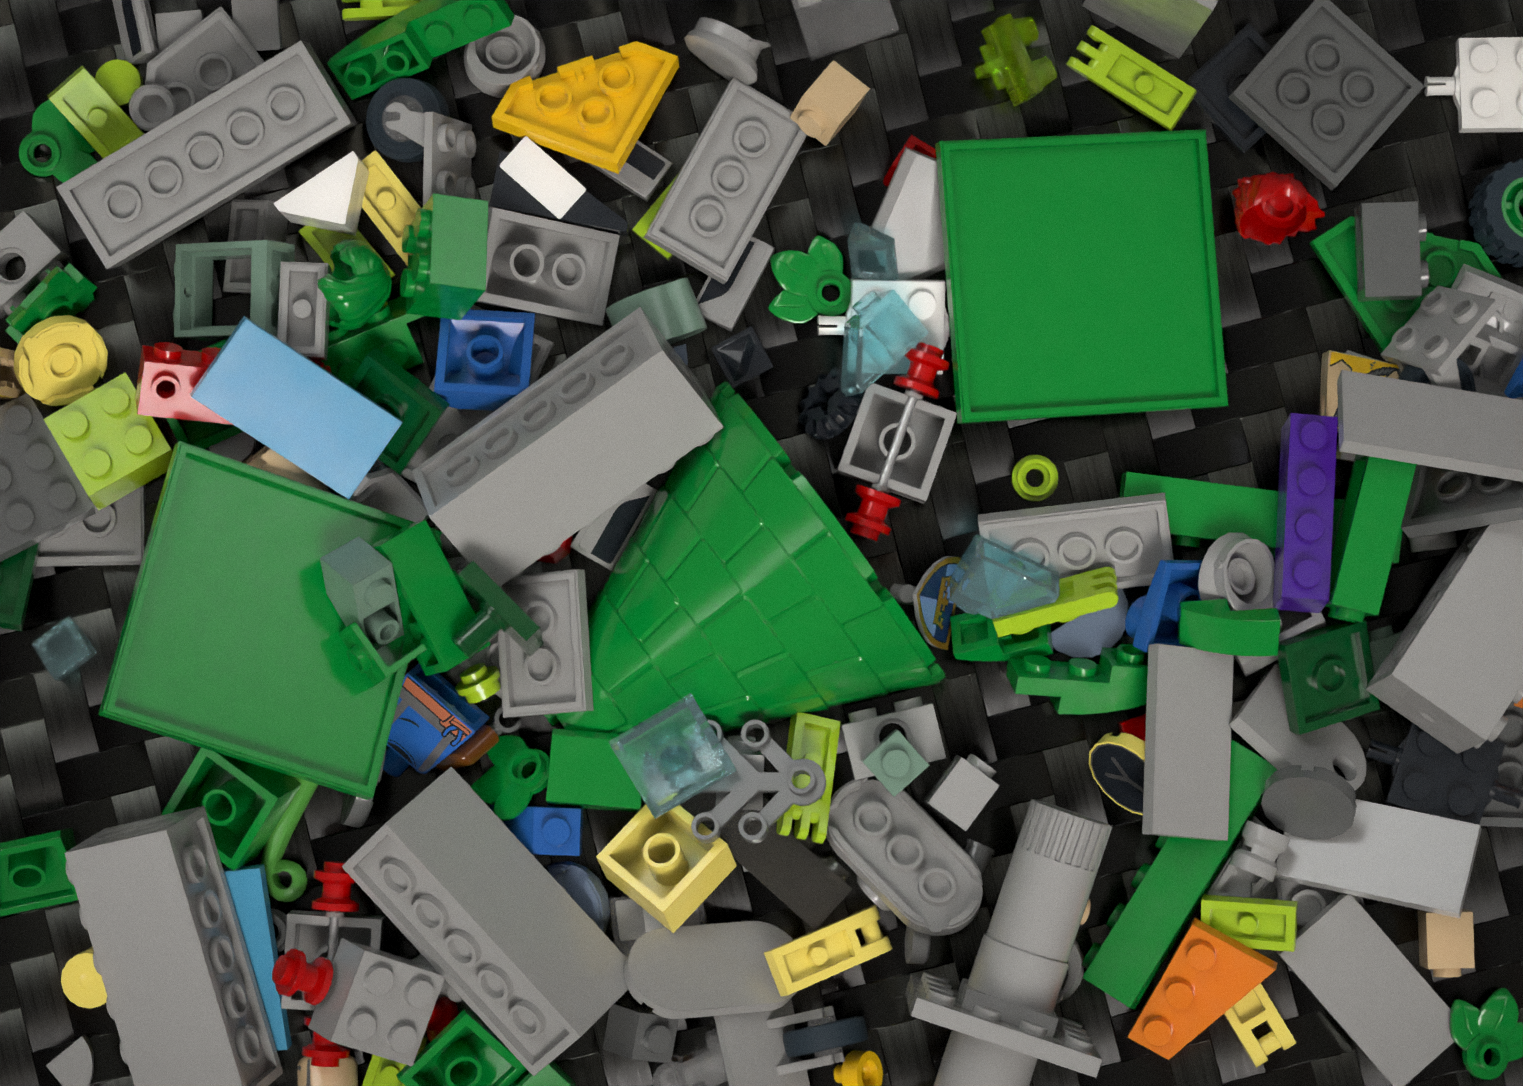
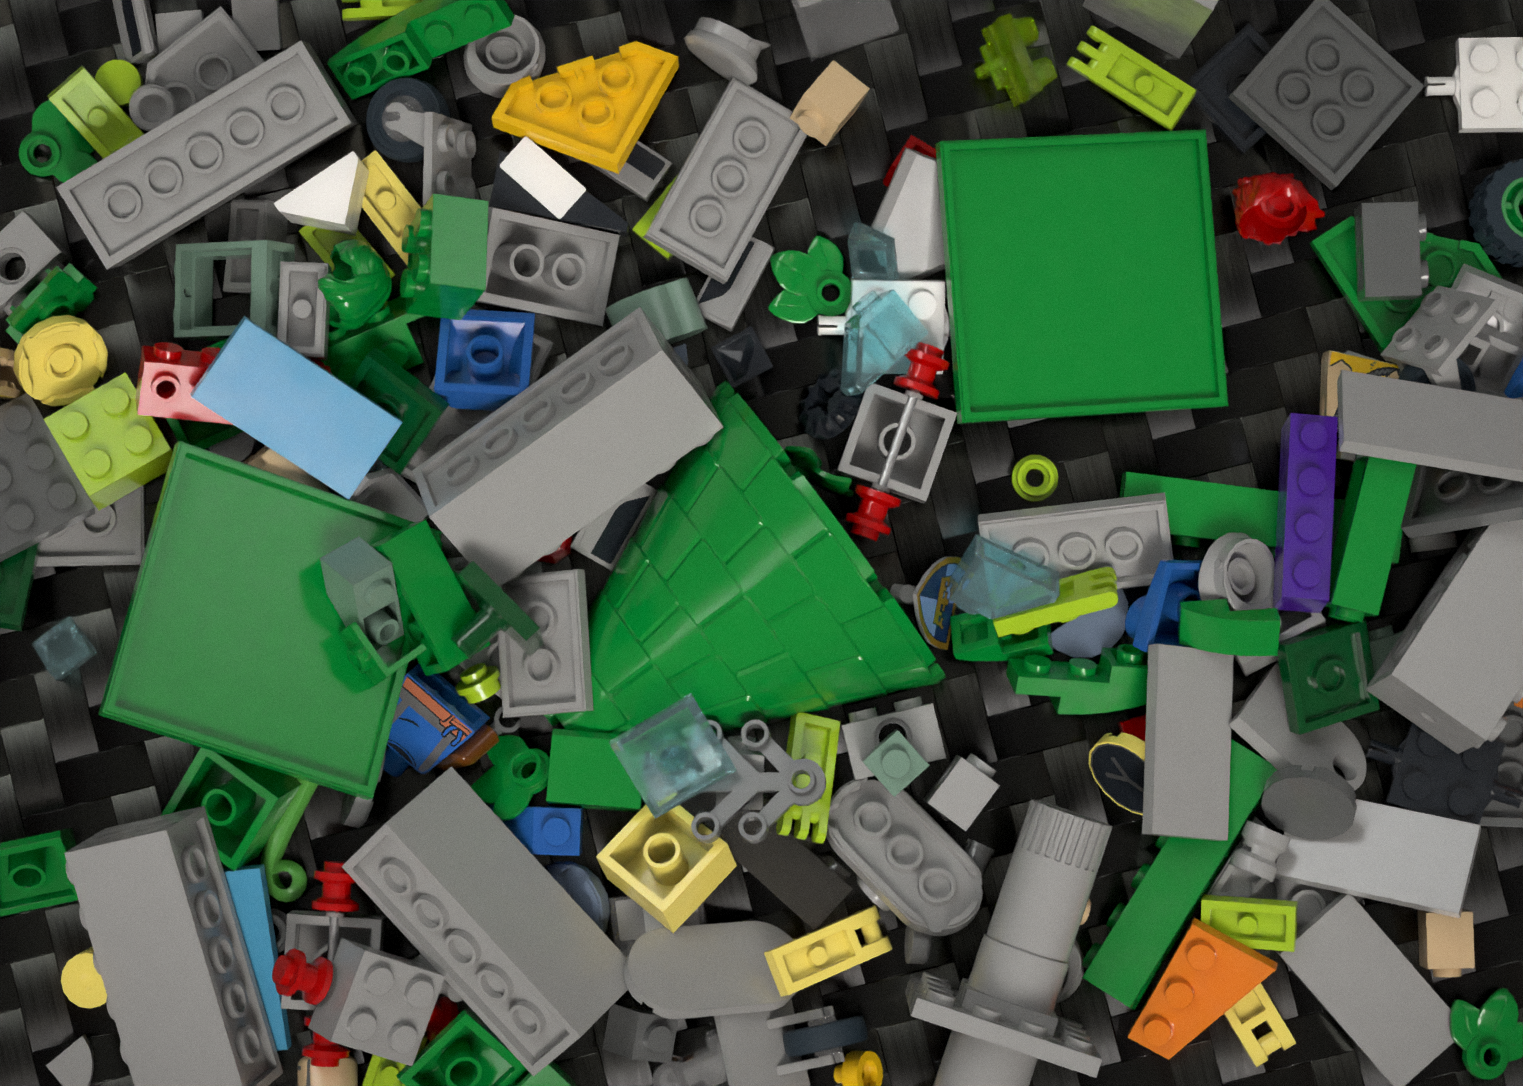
none -> green plate [784,446,854,497]

